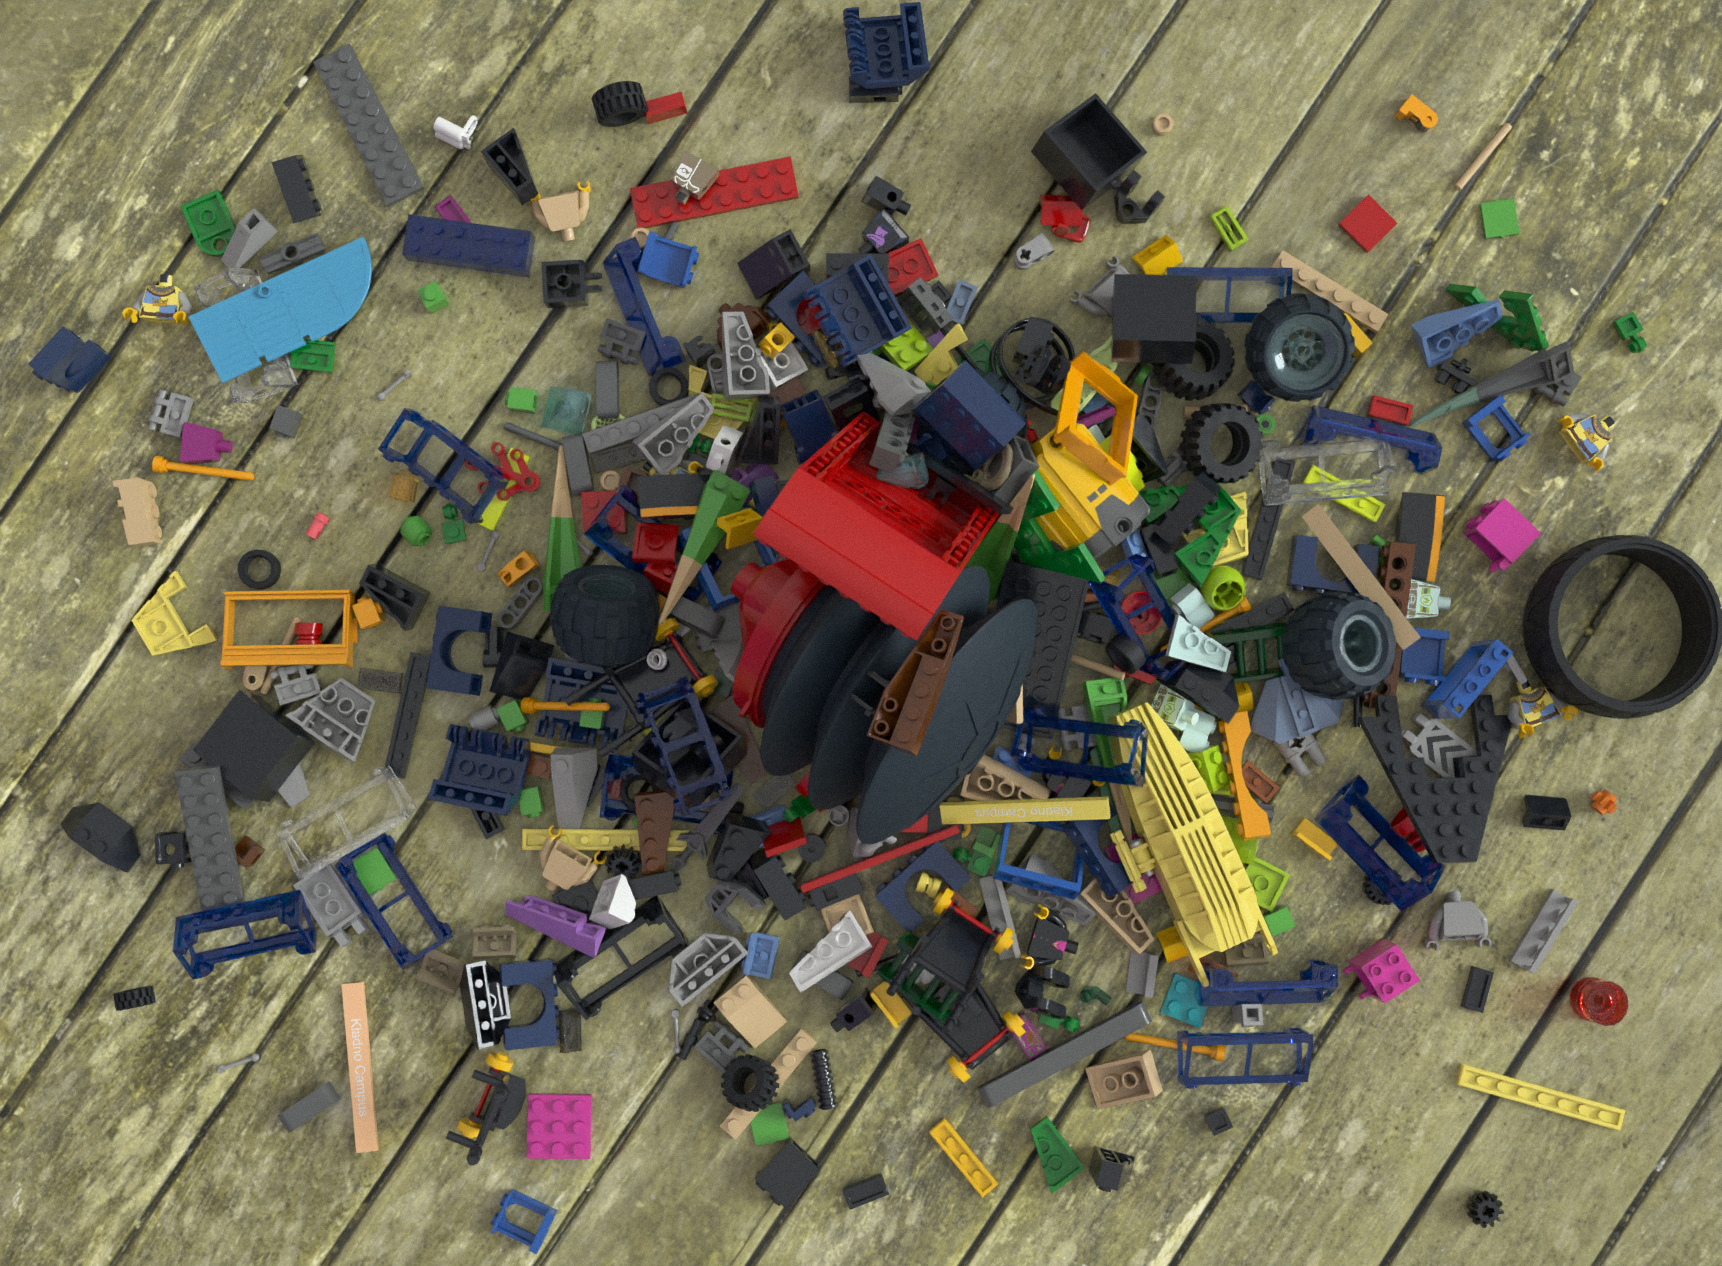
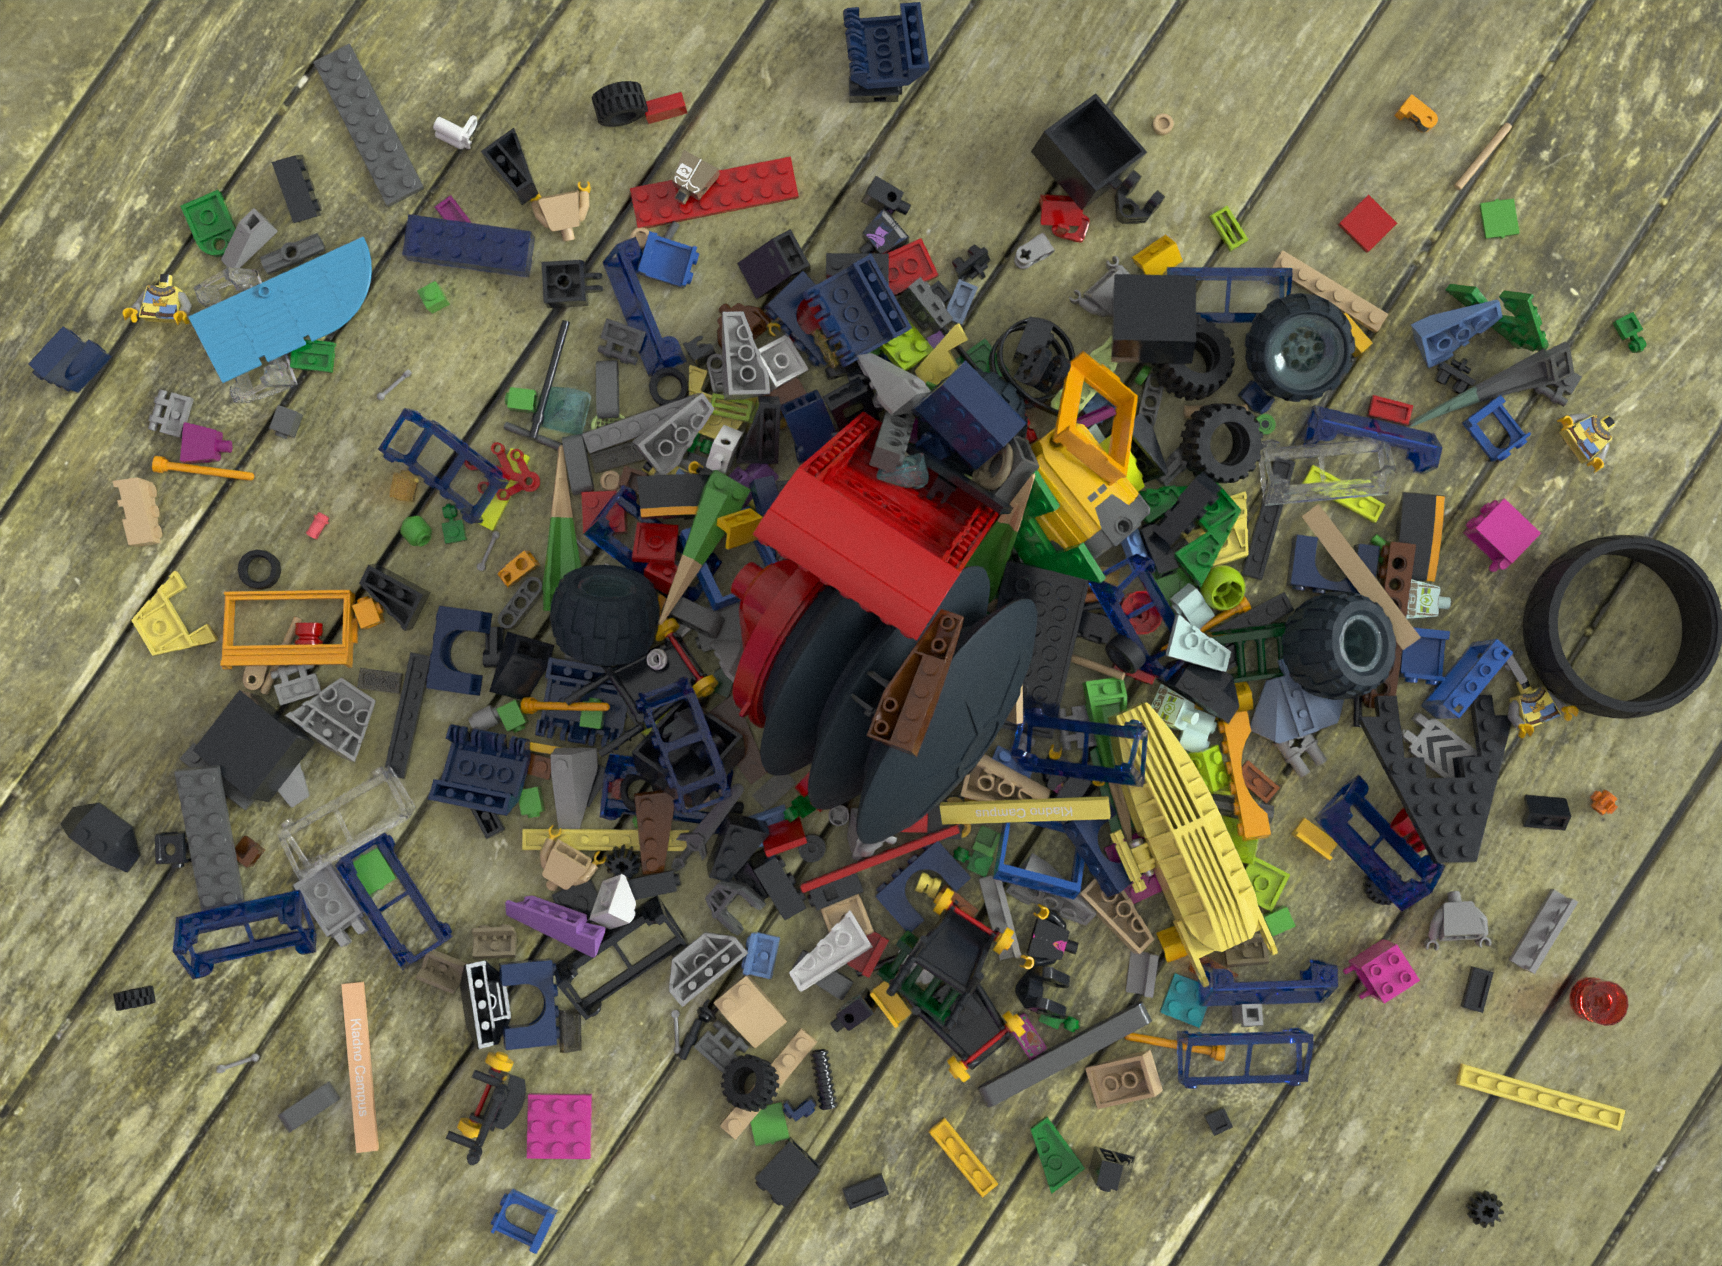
yellow brick [758,322,795,360] -> none
clear green arm [1080,986,1112,1006] -> none
none -> black bar [528,320,570,440]
none -> black hips [952,244,991,281]

